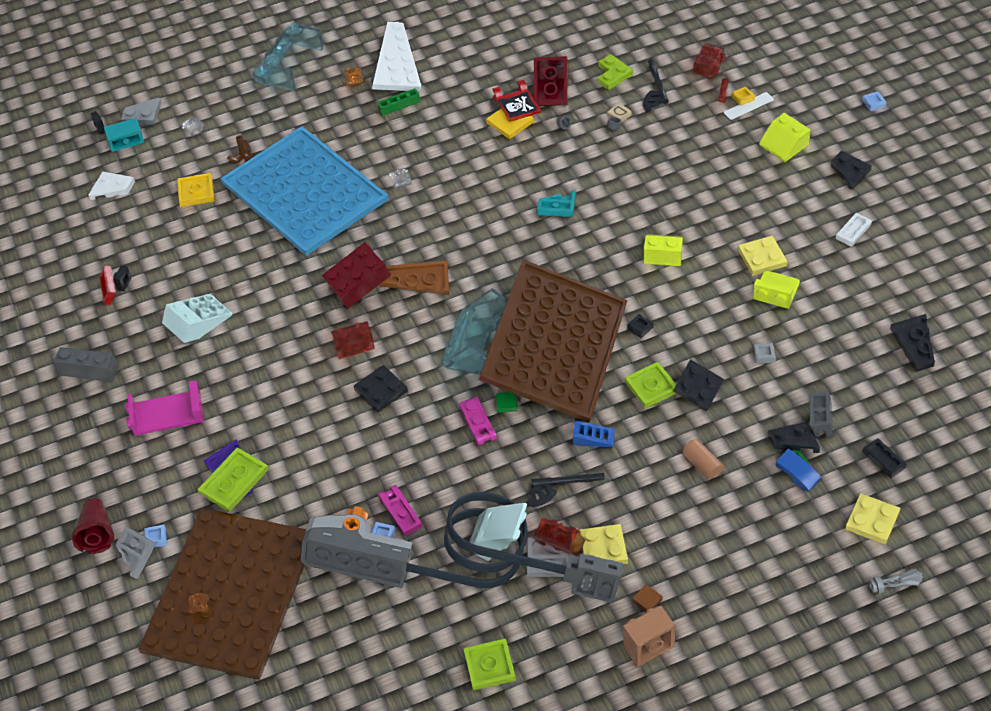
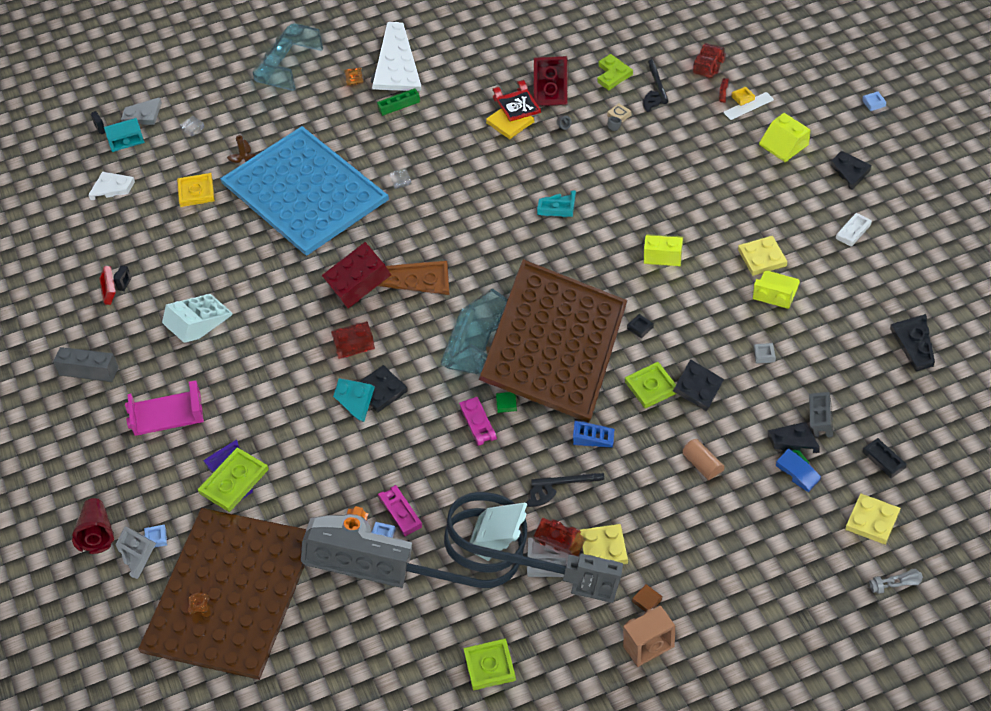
none -> teal wing [333,378,375,422]

